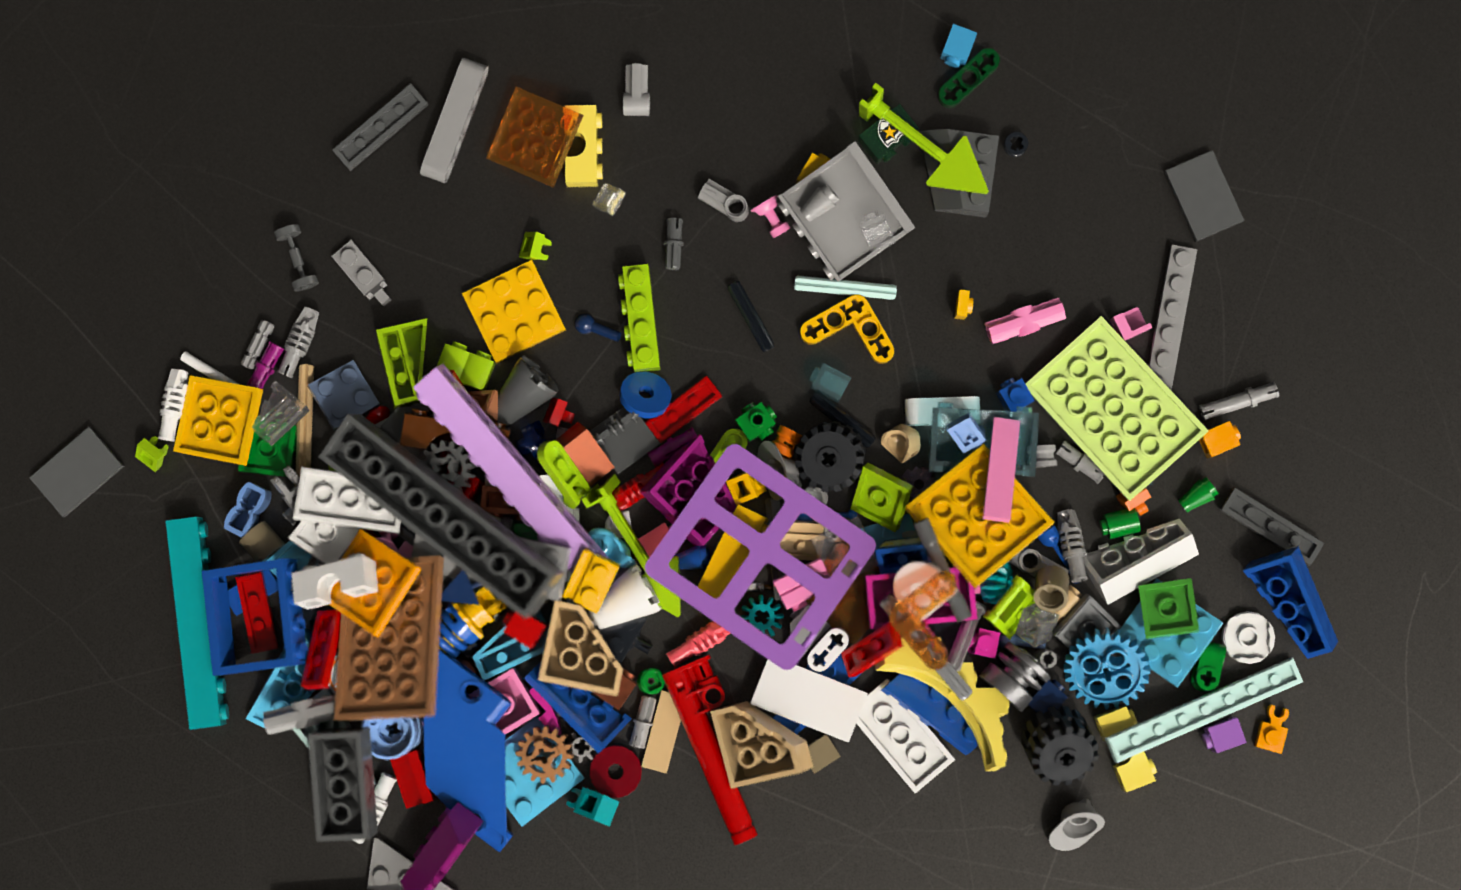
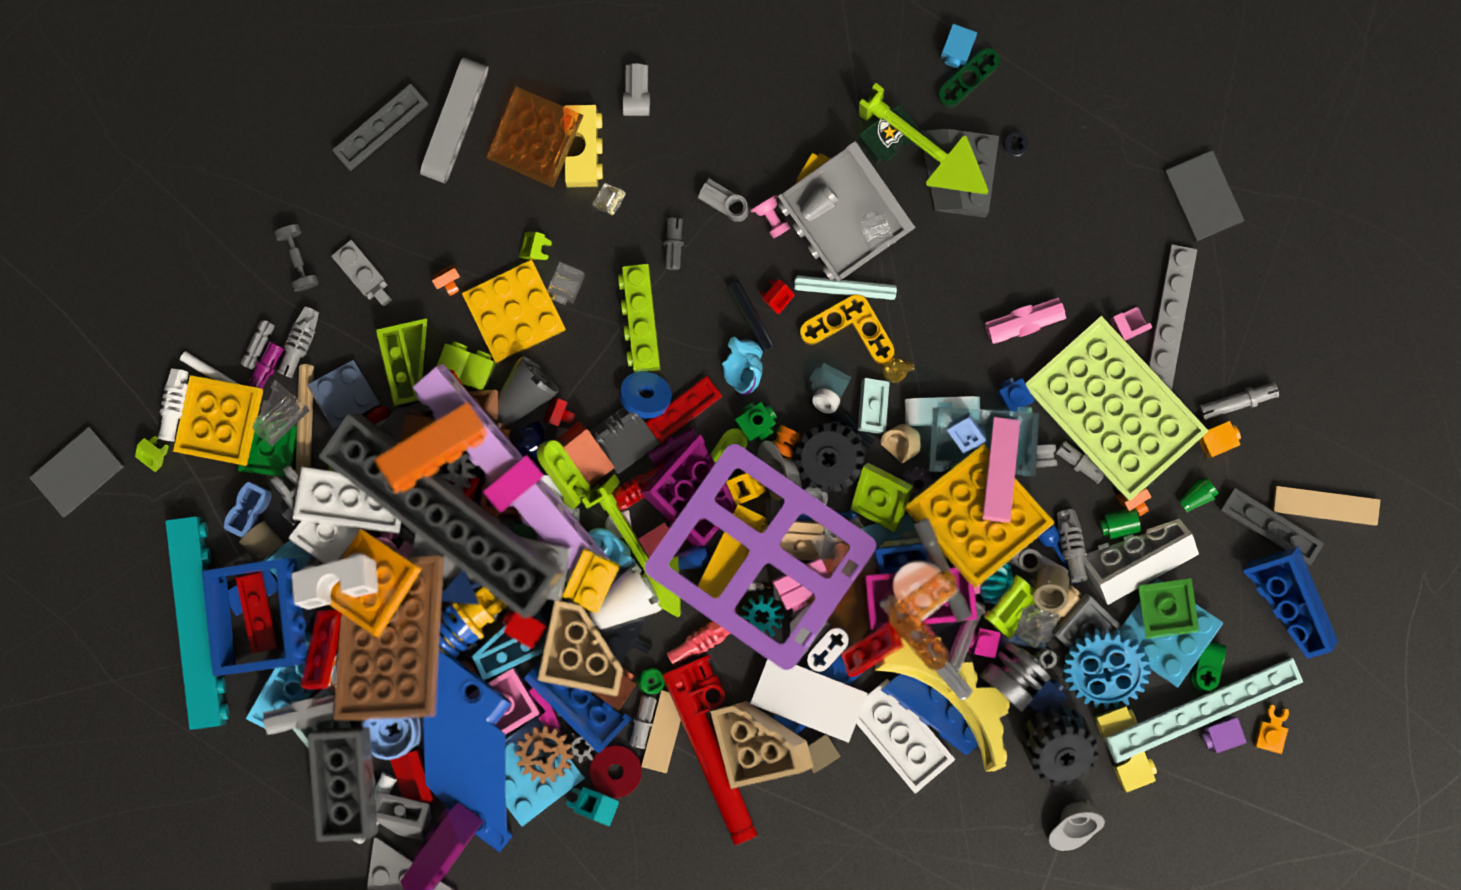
dark blue bar [575,314,622,342] -> none
yellow plate [954,290,973,320] -> none
white tile [1221,611,1275,664] -> none
none -> orange brick [375,402,487,493]
none -> light grey slope [376,792,432,841]
none -> orange tile [431,264,460,296]
none -> dark pink slope [483,456,544,513]
none -> clear brick [547,262,585,305]
none -> medium azure hair [722,337,763,395]
none -> red tile [759,279,795,315]
none -> white tile [812,388,840,413]
none -> light aqua plate [858,378,889,434]
none -> clear yellow piece [883,358,915,383]
none -> tan tile [1272,486,1380,526]

